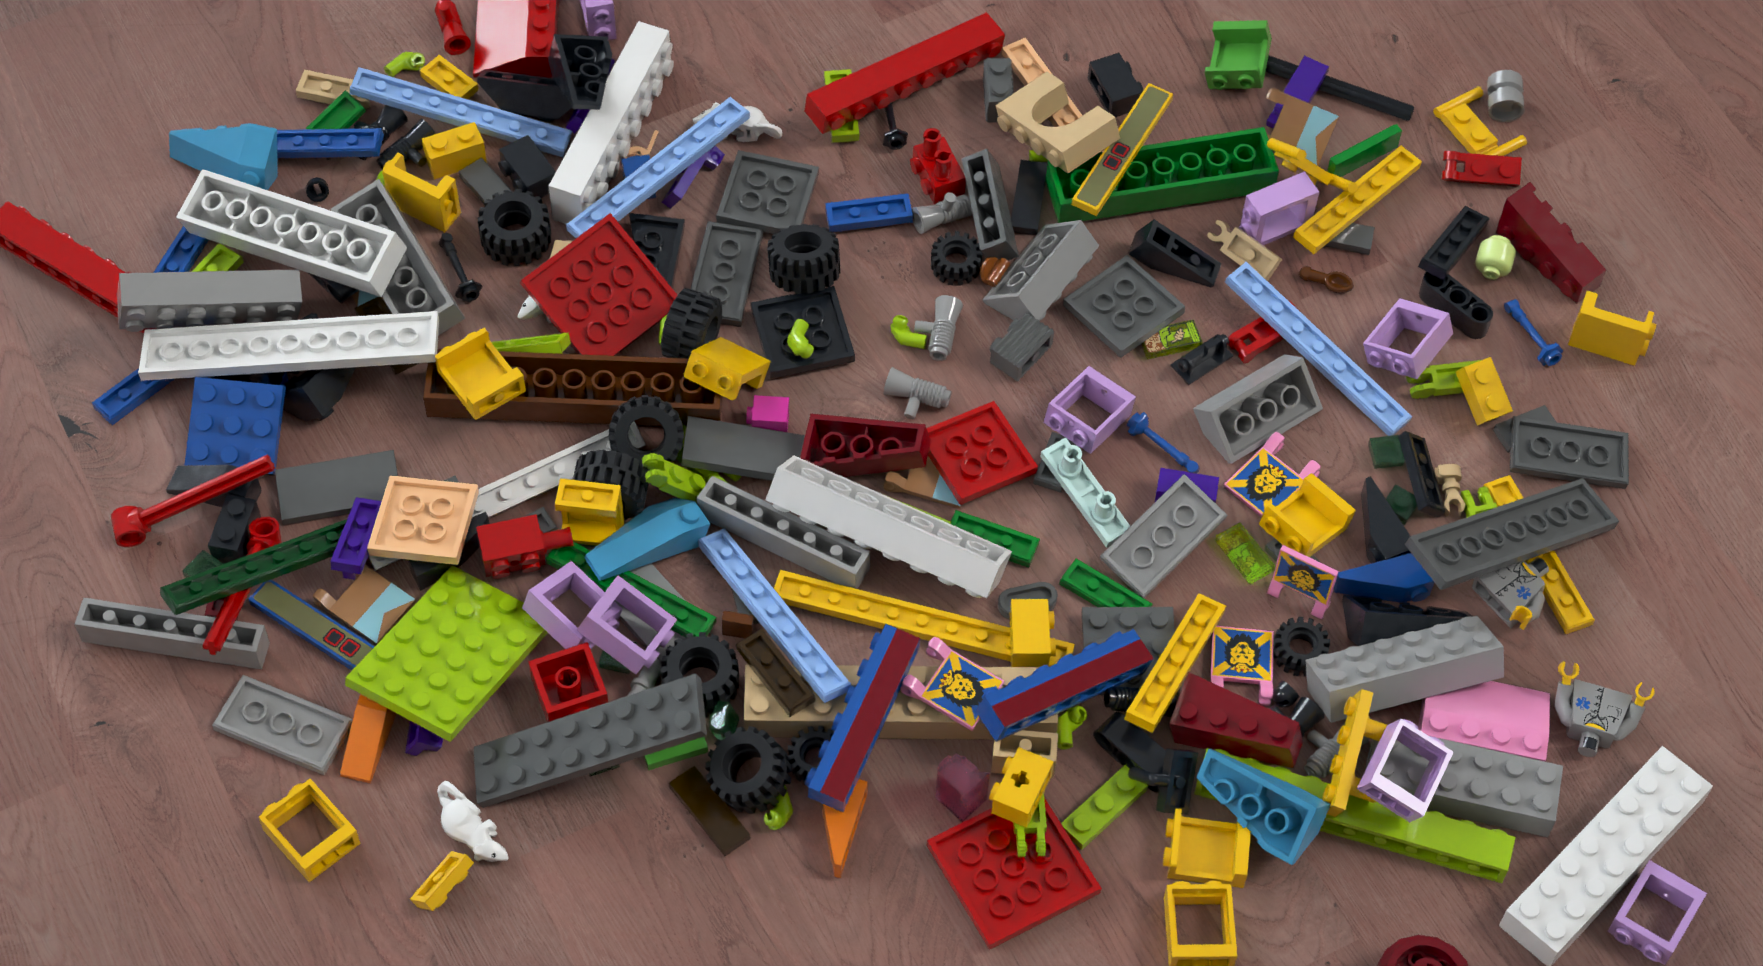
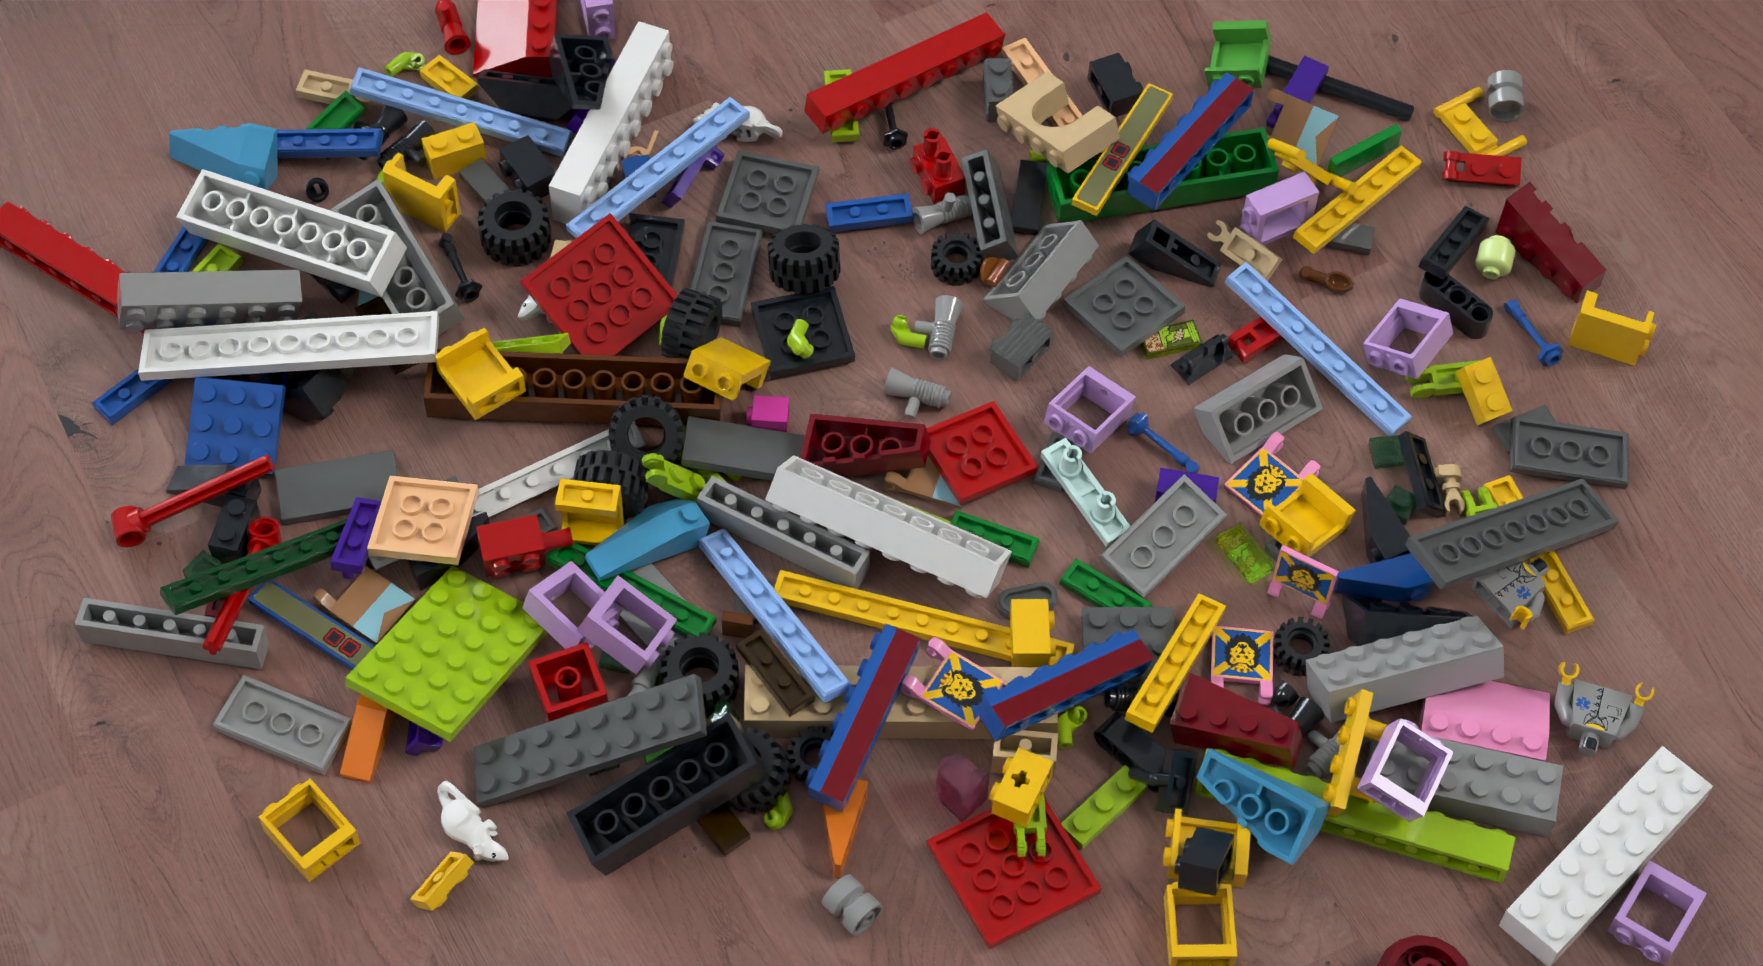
none -> black brick [567,712,769,876]
none -> light grey wheel [822,874,883,936]
none -> brick [1127,72,1254,211]
none -> black brick [1174,826,1234,896]

